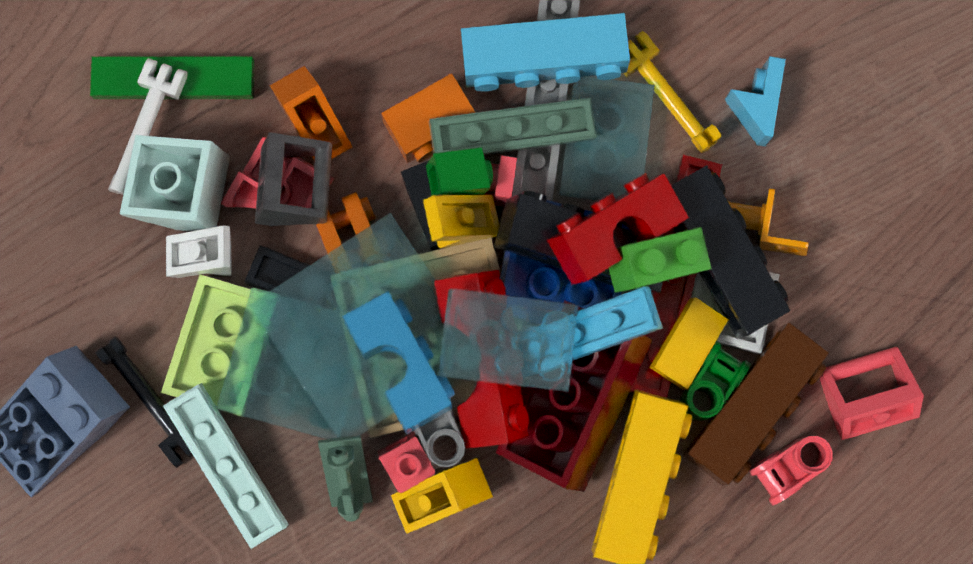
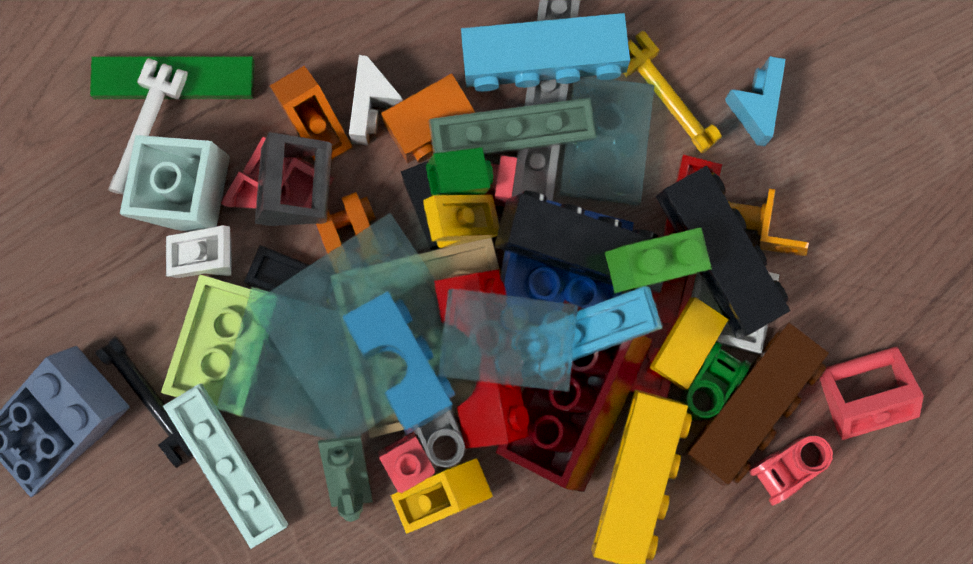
red arch [547,173,689,285] -> none
none -> white slope [349,55,403,145]

